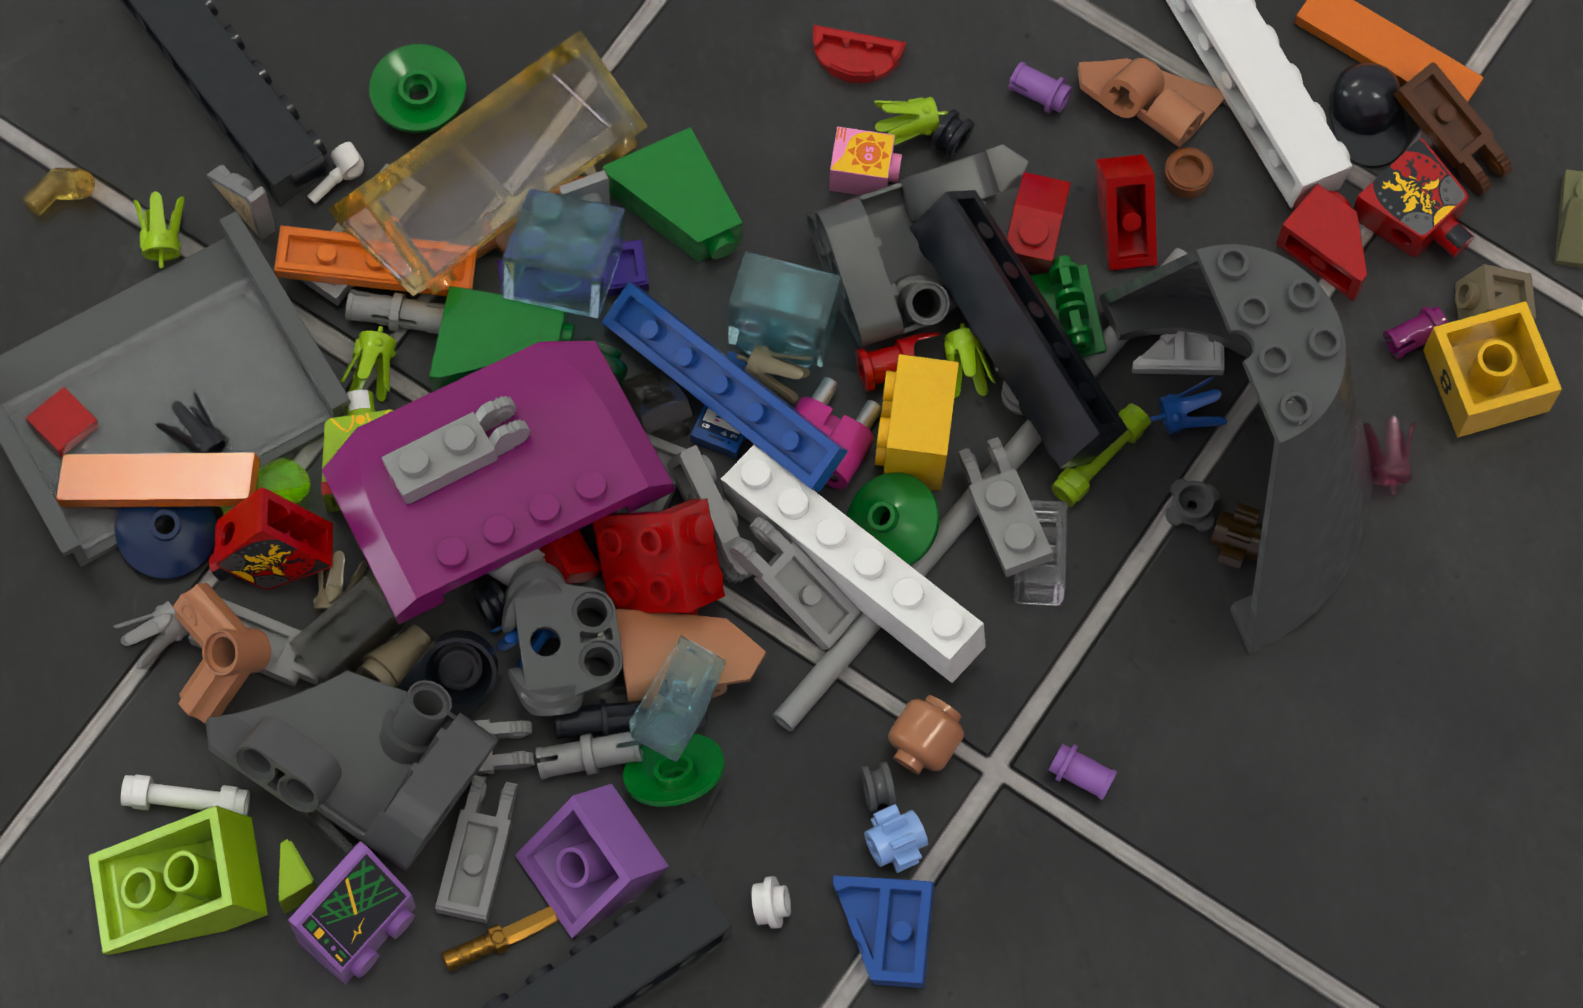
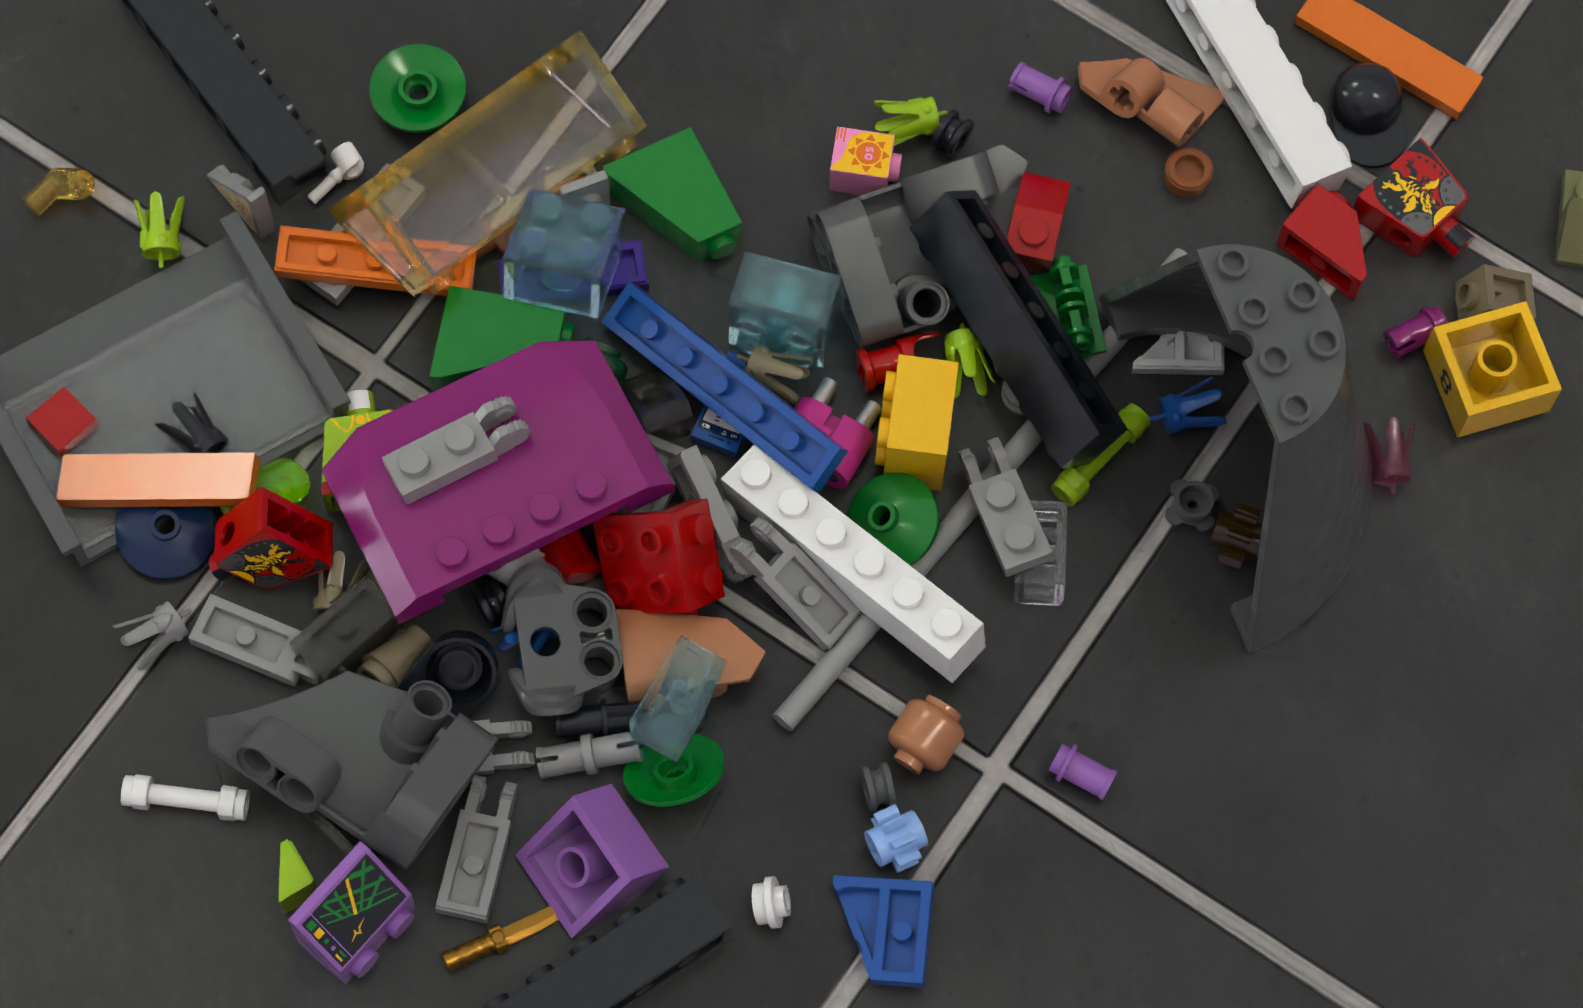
lime slope [88,805,268,955] -> none
nougat piece [173,583,271,724] -> none
lime piece [339,326,397,403] -> none
light grey pin [345,289,445,335] -> none
red tile [813,24,907,83] -> none
red slope [1096,154,1158,270] -> none
reddish brown hinge [1393,62,1513,196] -> none

